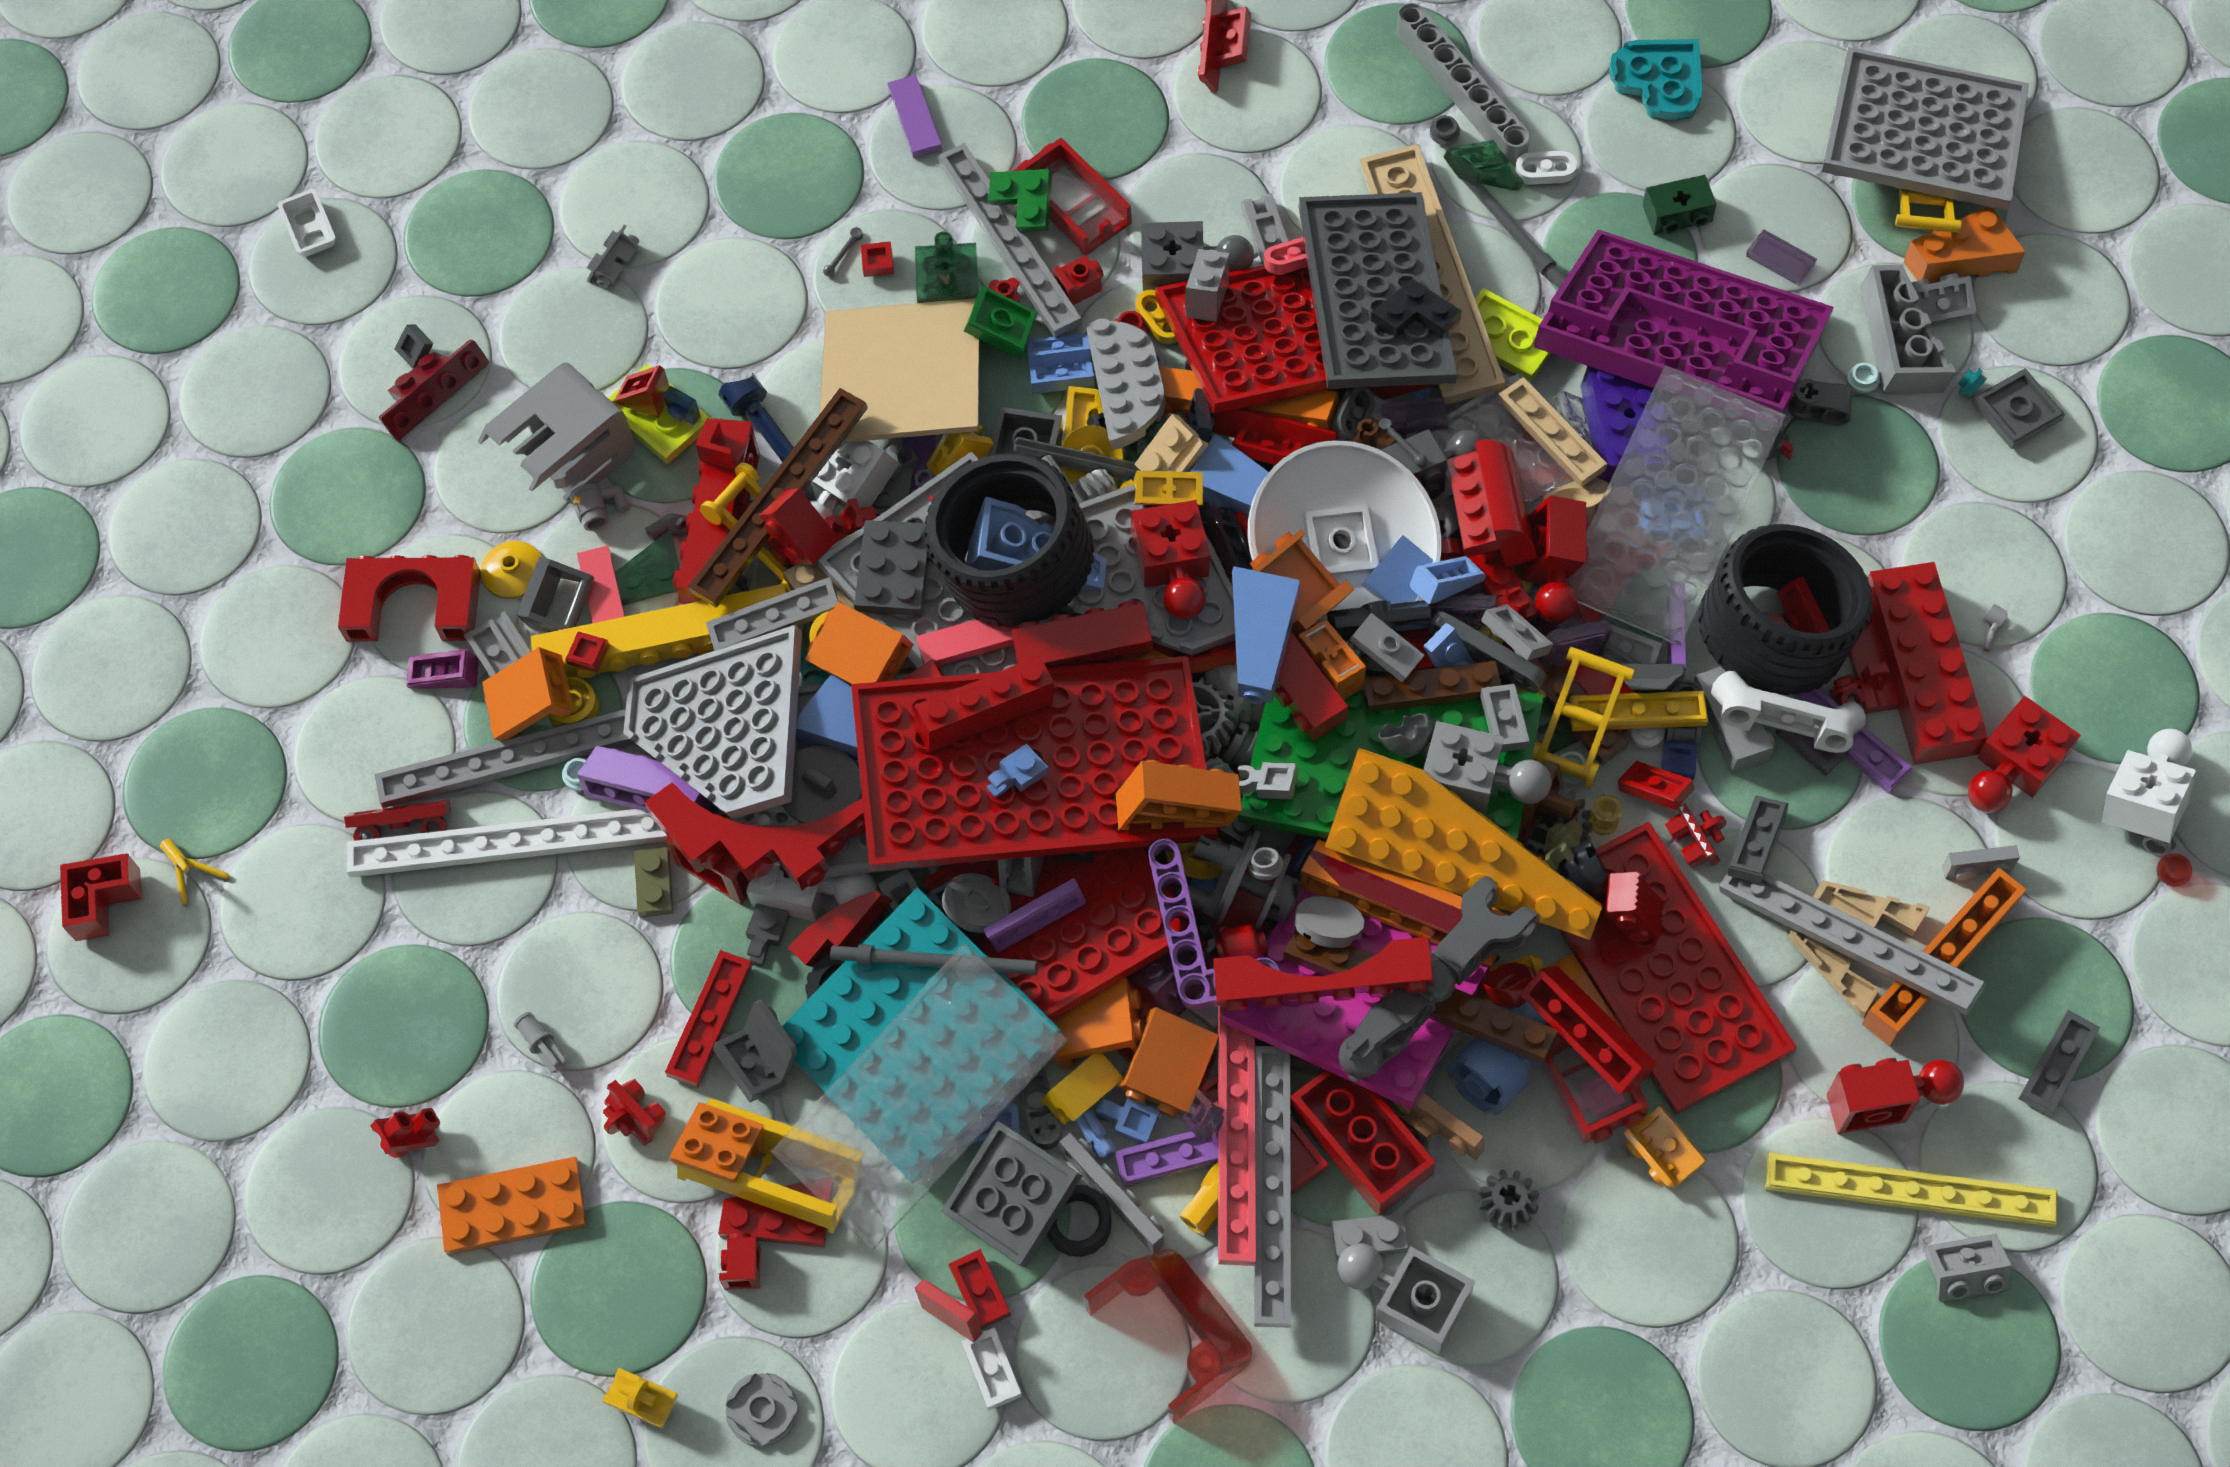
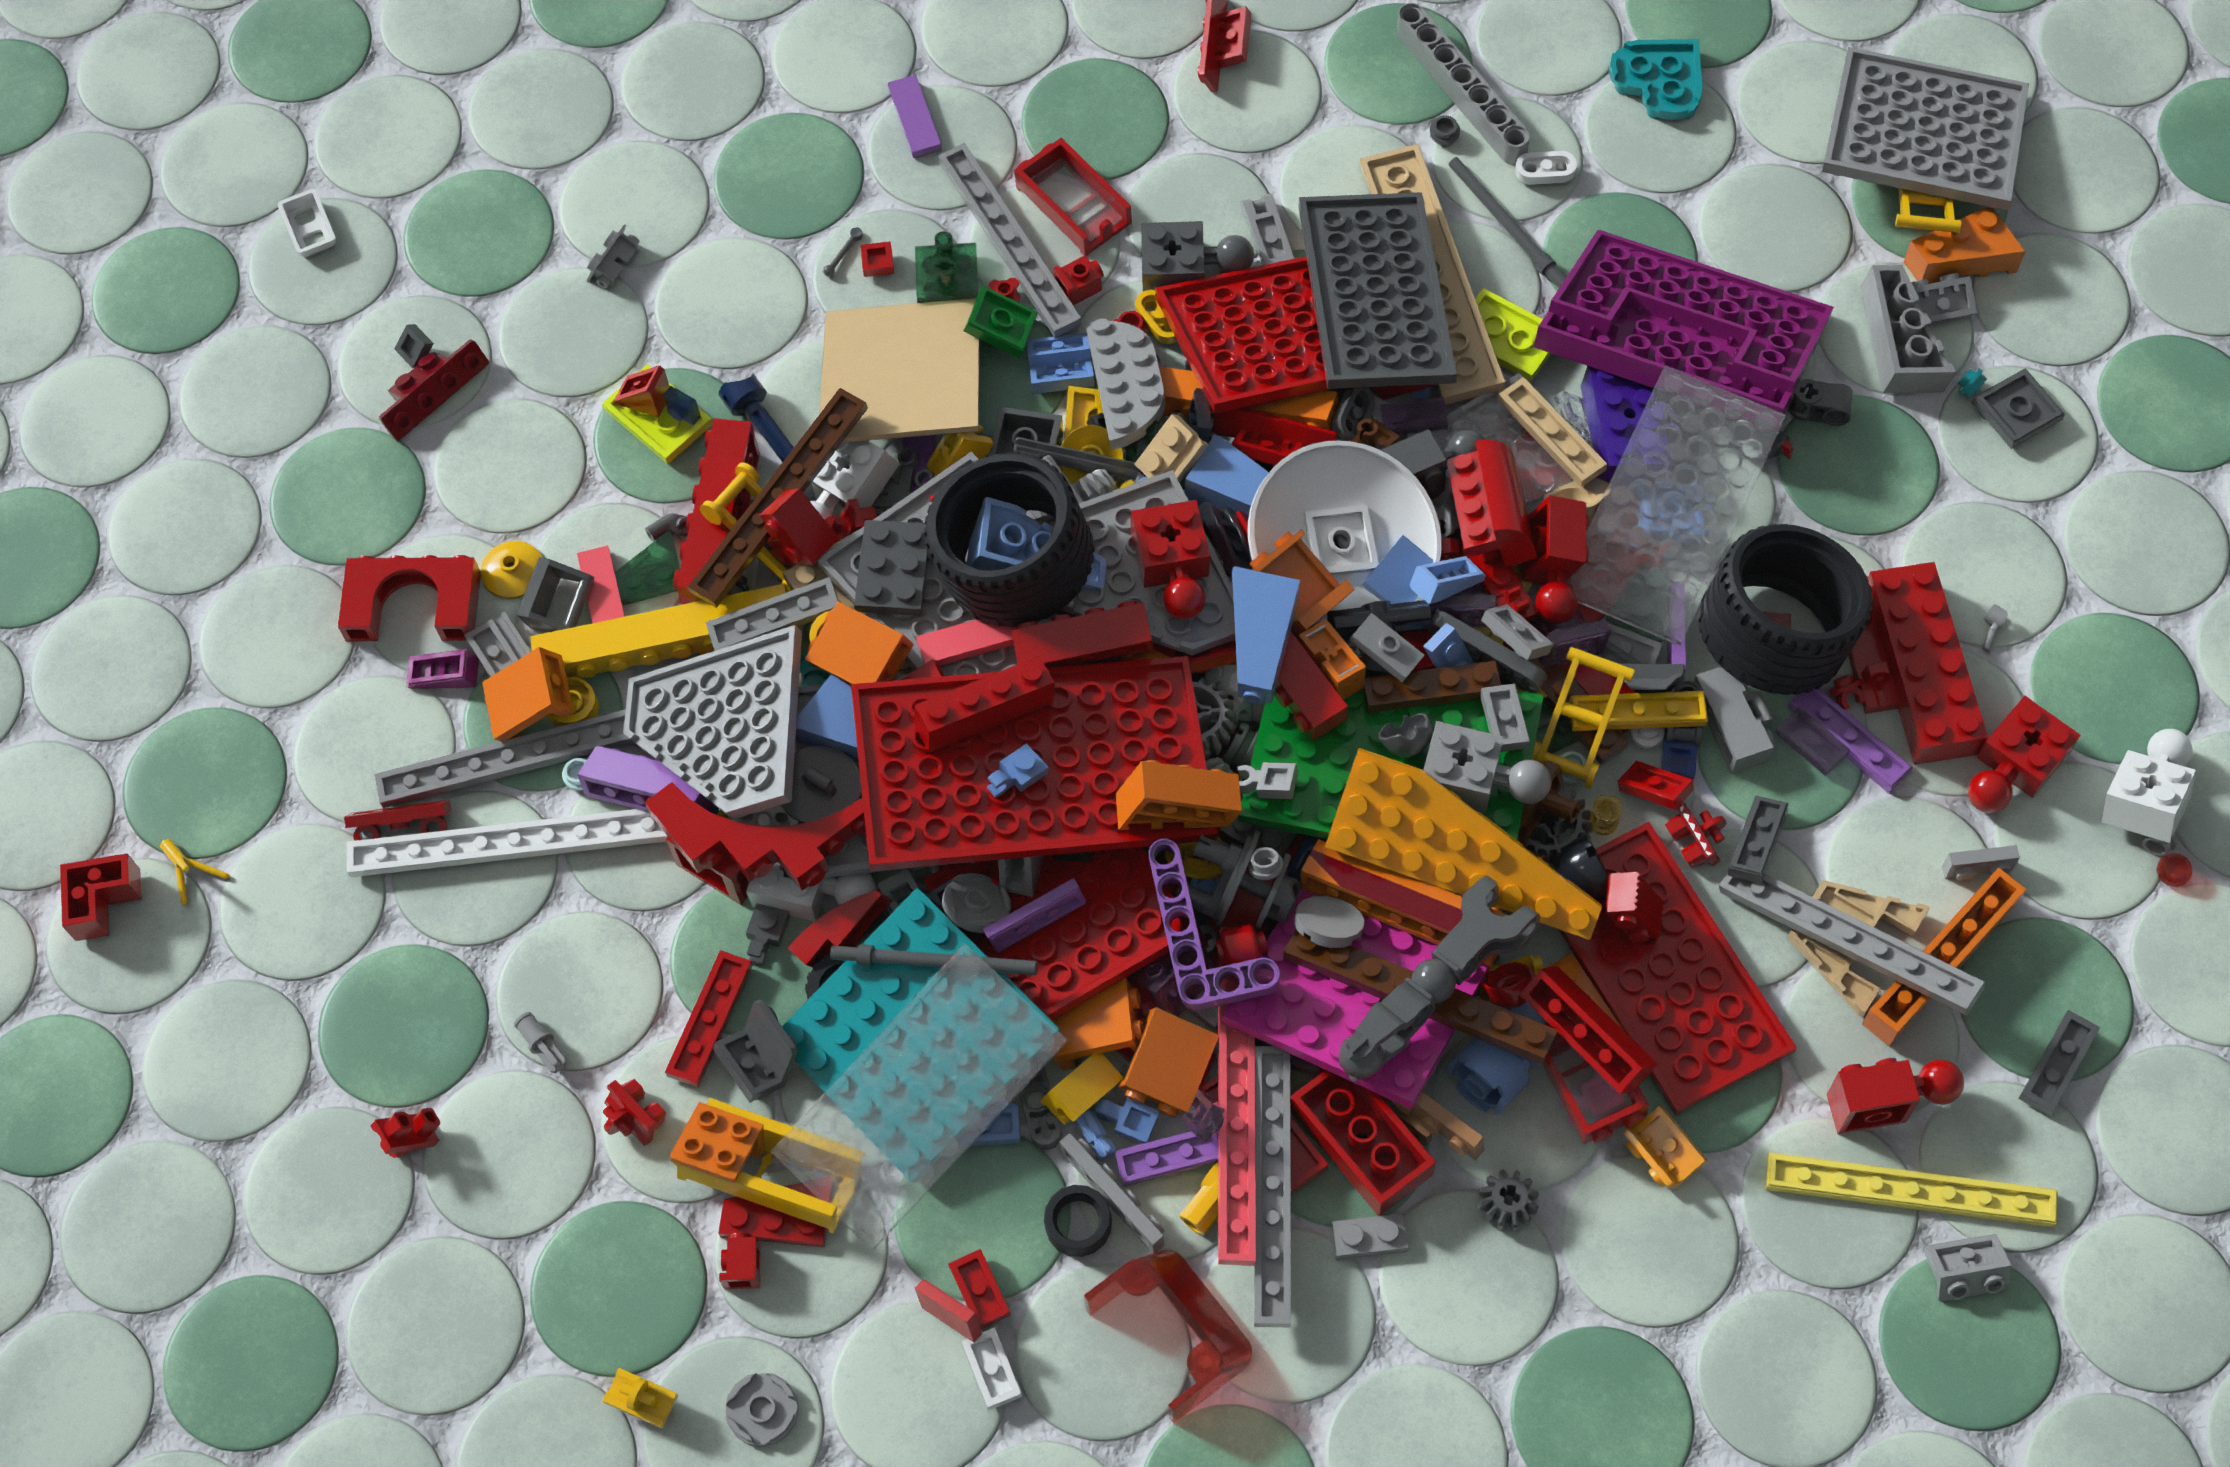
orange plate [437,1156,587,1255] -> none
light grey piece [478,362,635,501] -> none
red tile [565,631,610,673] -> none
light grey piece [569,483,630,531] -> none
olive plate [634,847,673,918] -> none
red panel [695,418,747,471] -> none
dark grey plate [941,1120,1083,1268] -> none
green plate [988,169,1052,232] -> none
yellow hinge [1134,470,1203,506] -> none
light grey brick [1186,249,1229,322] -> none
red arch [1213,937,1435,1011] -> none
coral plate [1264,237,1308,275] -> none
light grey brick [1337,1243,1475,1354] -> none
black plate [1371,279,1462,337] -> none
dark grey hinge [1379,418,1427,467] -> none
clear green wing [1443,140,1524,191] -> none
olive plate [1543,819,1583,870] -> none
dark green brick [1643,175,1717,235] -> none
white plate [1711,671,1866,753] -> none
clear purple tile [1746,229,1817,286] -> none
red plate [1776,577,1831,633] -> none
light aqua plate [1847,362,1880,393] -> none

